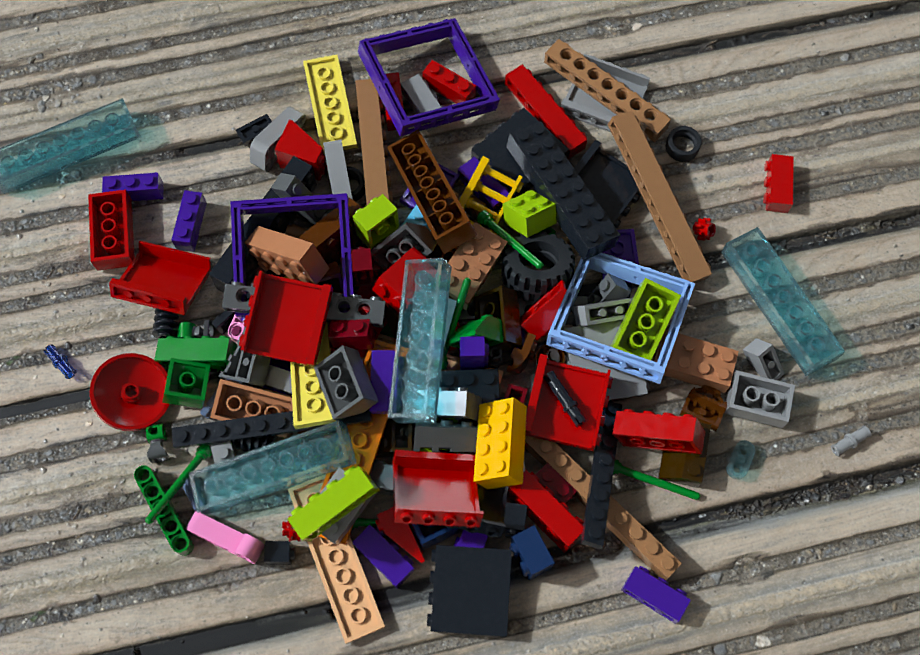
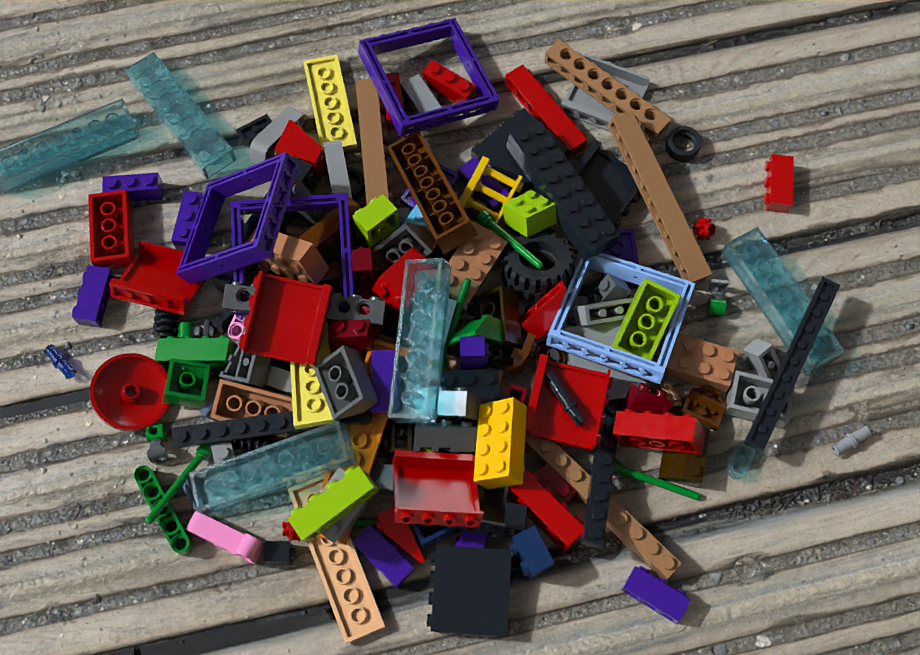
none -> dark purple brick [72,265,115,328]
none -> clear light blue brick [124,52,237,179]
none -> dark purple window [176,152,299,284]
none -> dark red brick [623,383,673,415]
none -> medium nougat cone [660,382,682,413]
none -> leg [707,279,729,316]
none -> black plate [743,277,841,453]

